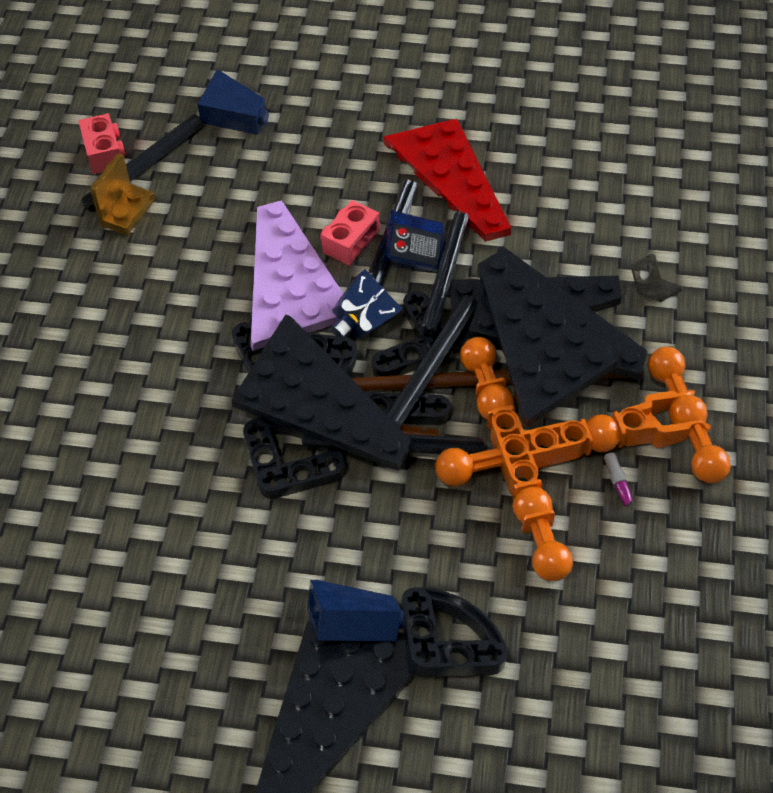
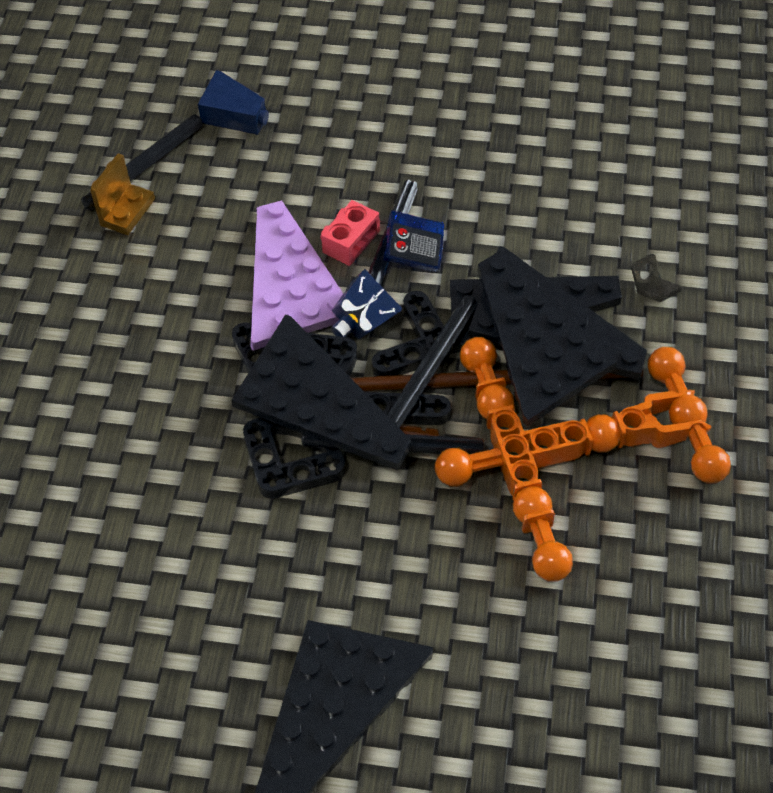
coral brick [78,113,125,174] -> none
dark blue slope [307,580,404,641] -> none
red wing [383,118,511,242] -> none
black beam [400,587,507,677] -> none
black axle [421,211,469,336] -> none
piece [604,452,633,506] -> none

